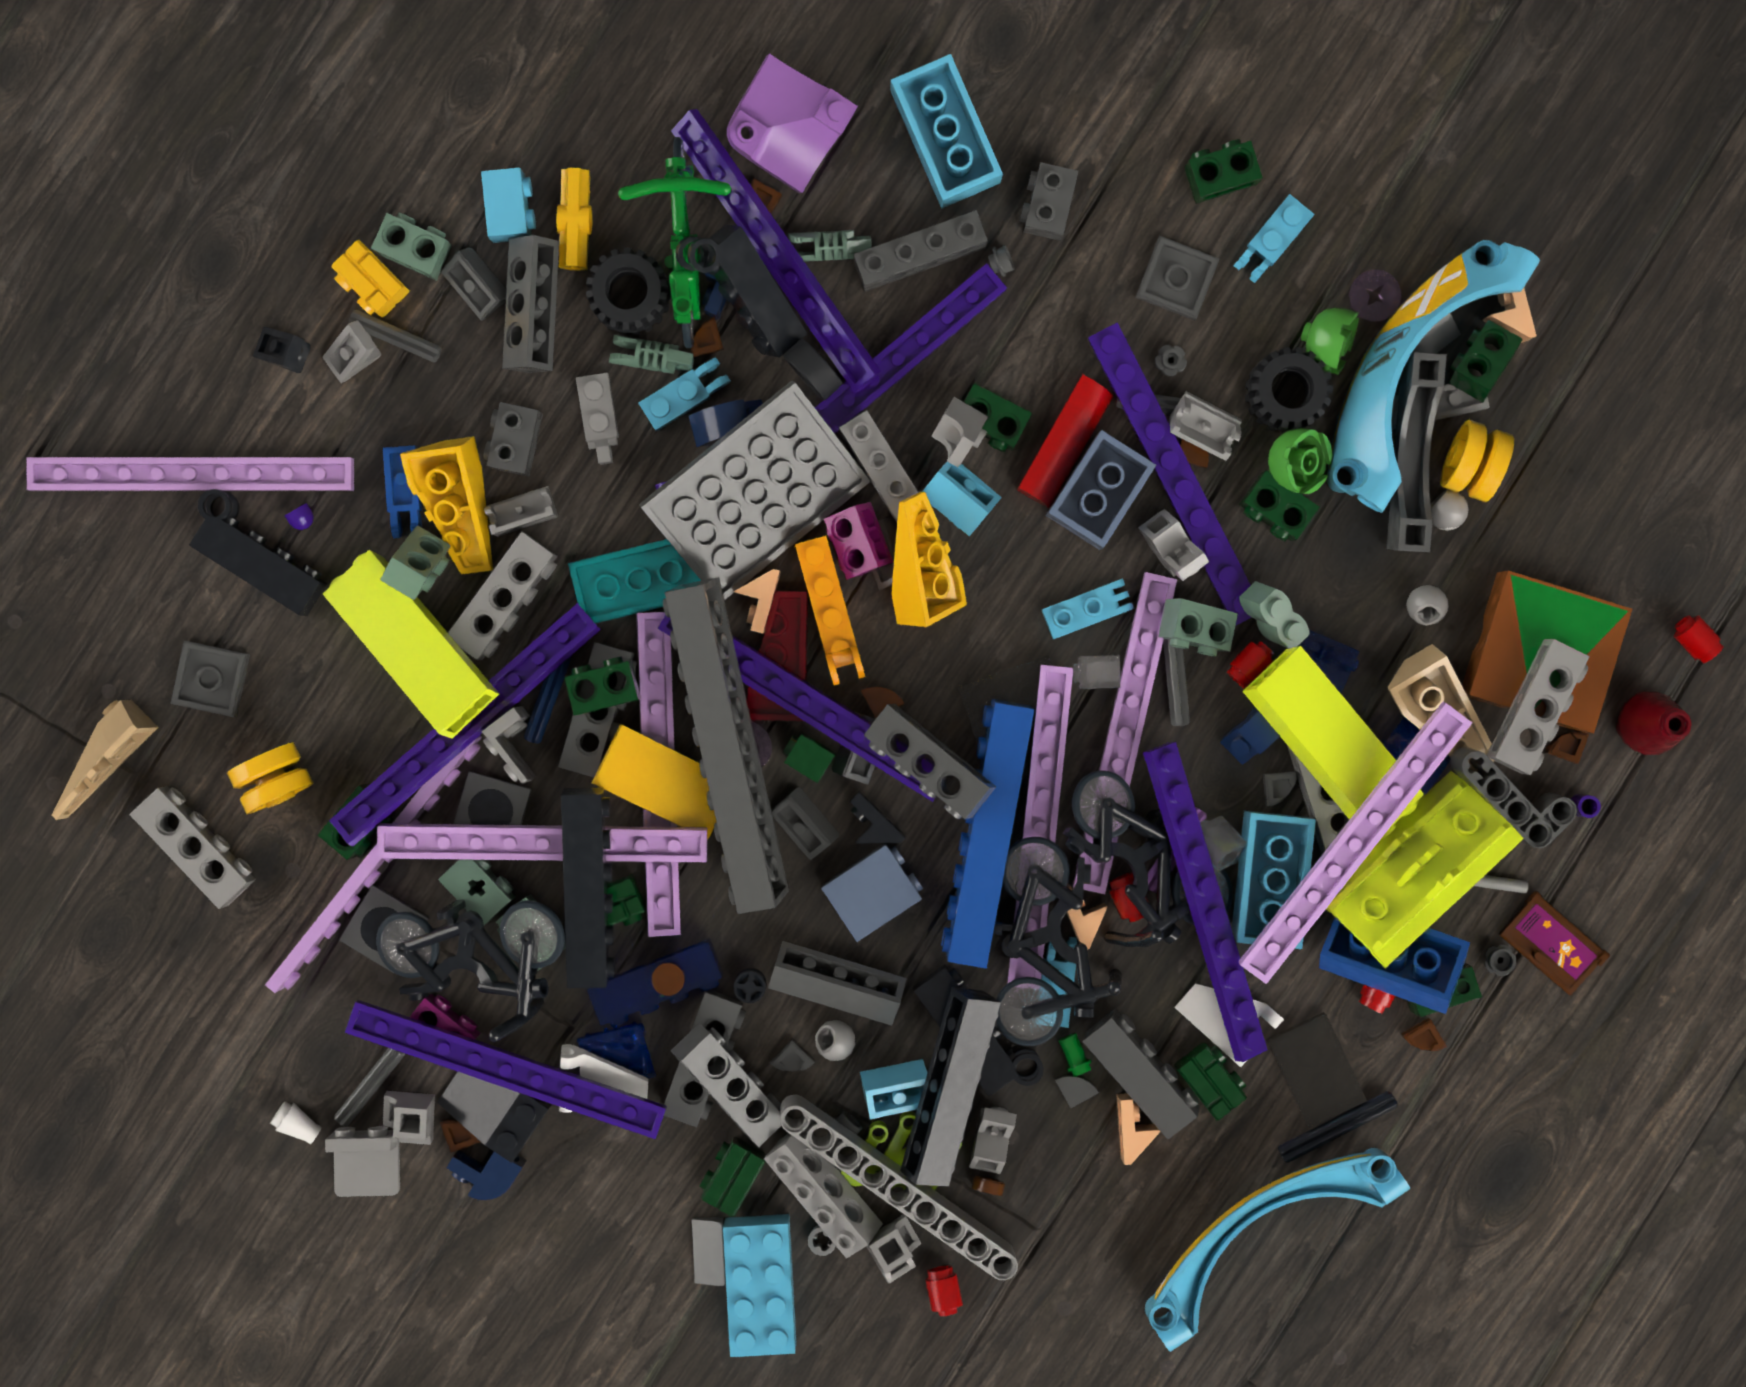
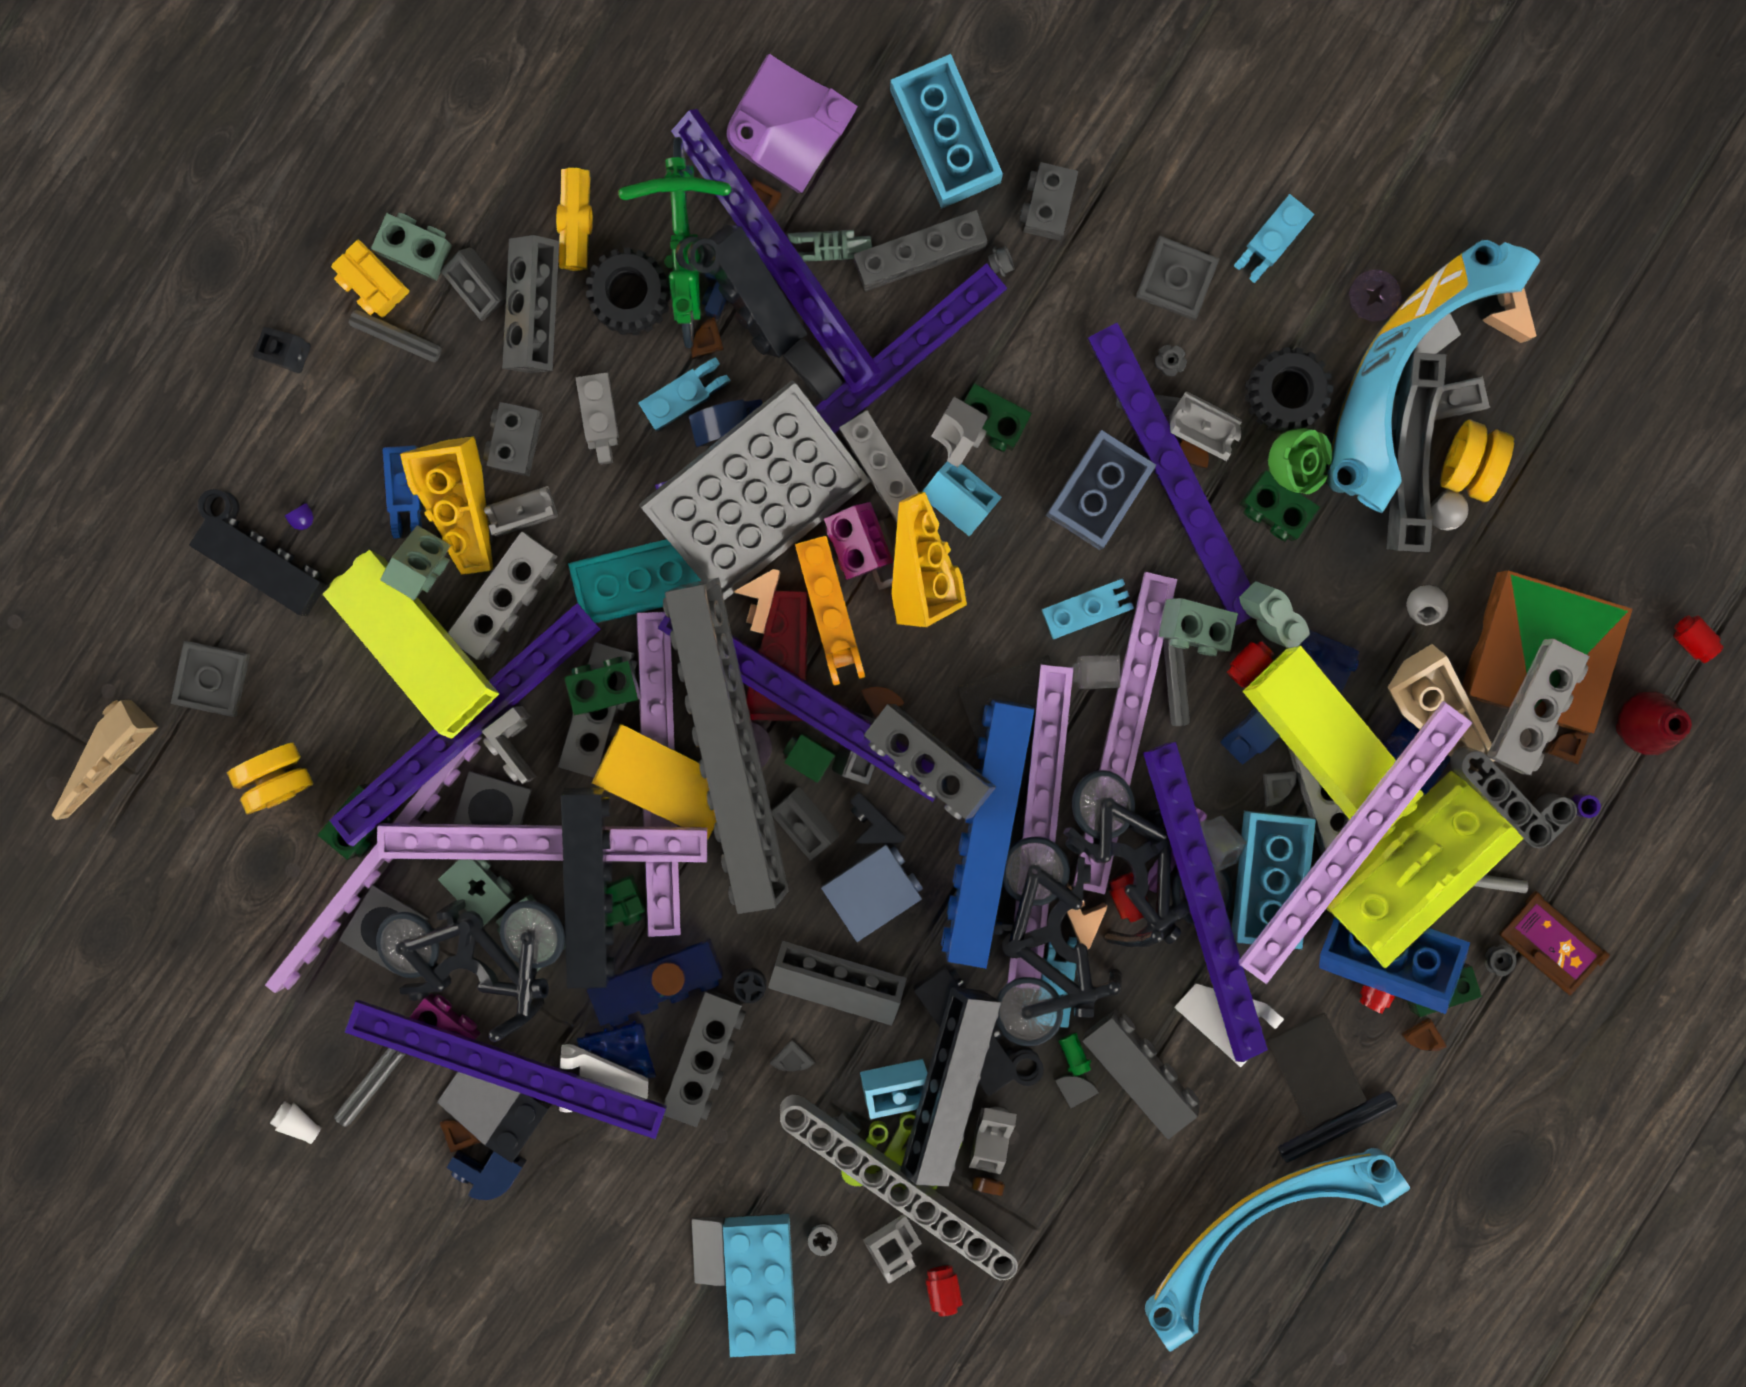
lavender plate [27,457,354,491] -> none
light grey brick [129,786,256,909] -> none
light grey slope [322,320,381,383] -> none
light grey bracket [325,1126,400,1197] -> none
light grey brick [383,1091,435,1145] -> none
medium azure brick [481,167,536,243] -> none
dark blue axle [524,654,573,744] -> none
sand green hinge [609,335,694,374] -> none
brick [670,1024,782,1147] -> none
dark green brick [699,1137,766,1217] -> none
light grey brick [764,1133,883,1259] -> none
light grey piece [815,1020,856,1061] -> none
red brick [1017,374,1113,509] -> none
light nougat slope [1116,1093,1160,1165] -> none
light grey brick [1138,509,1209,581] -> none
dark green brick [1174,1042,1247,1121] -> none
dark green brick [1184,139,1263,204] -> none
bright green cylinder [1301,307,1359,375] -> none
dark green brick [1449,320,1523,403] -> none

